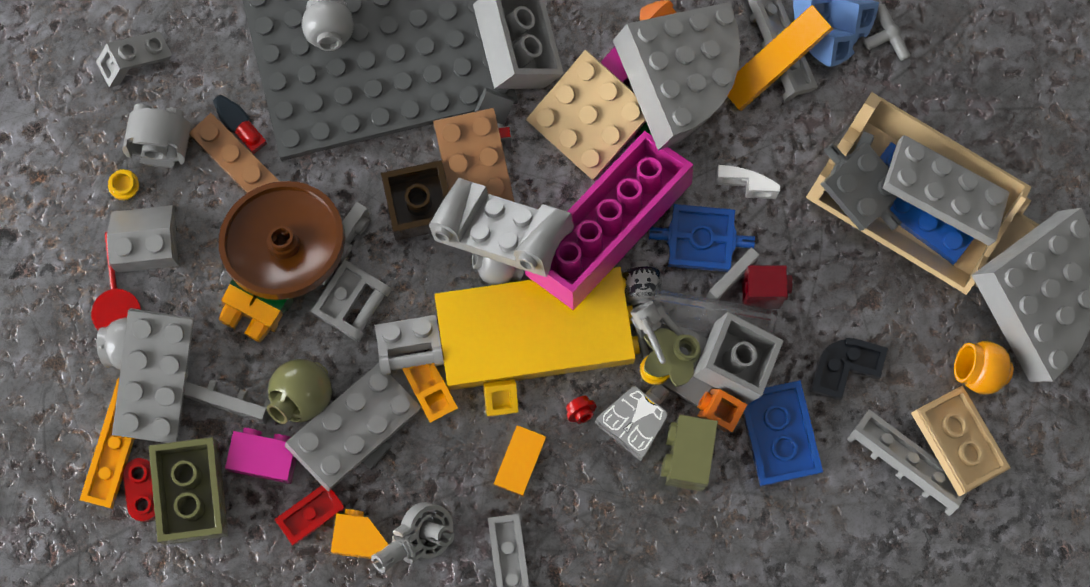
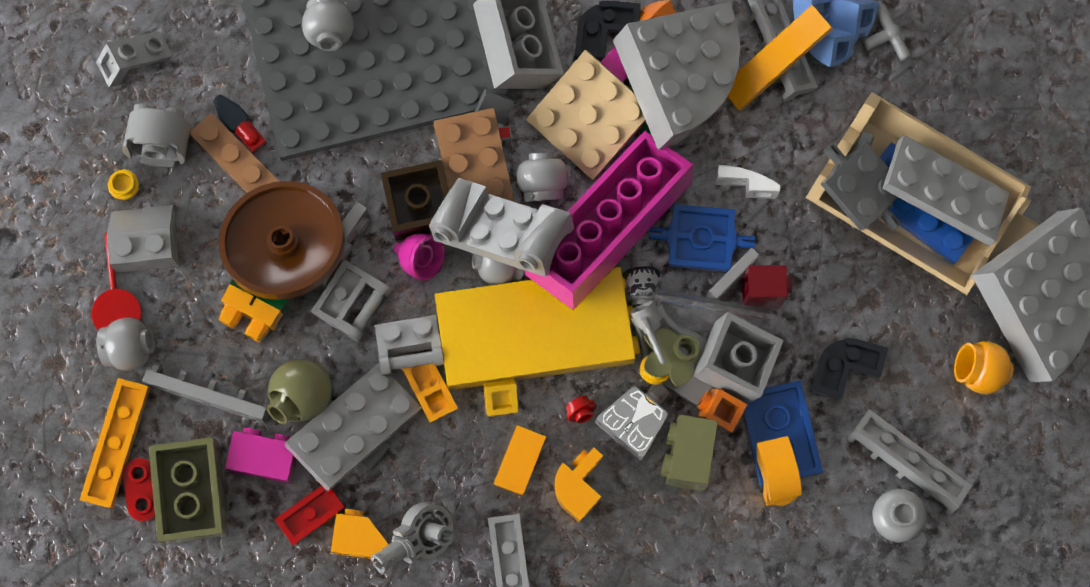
light grey plate [112,308,194,443] -> none
tan tile [911,385,1011,497] -> none
none -> dark pink helmet [394,233,445,281]
none -> light grey piece [517,152,568,202]
none -> light orange brick [555,448,603,523]
none -> black plate [575,0,641,61]
none -> light orange brick [757,436,802,506]
none -> light grey piece [872,489,927,543]

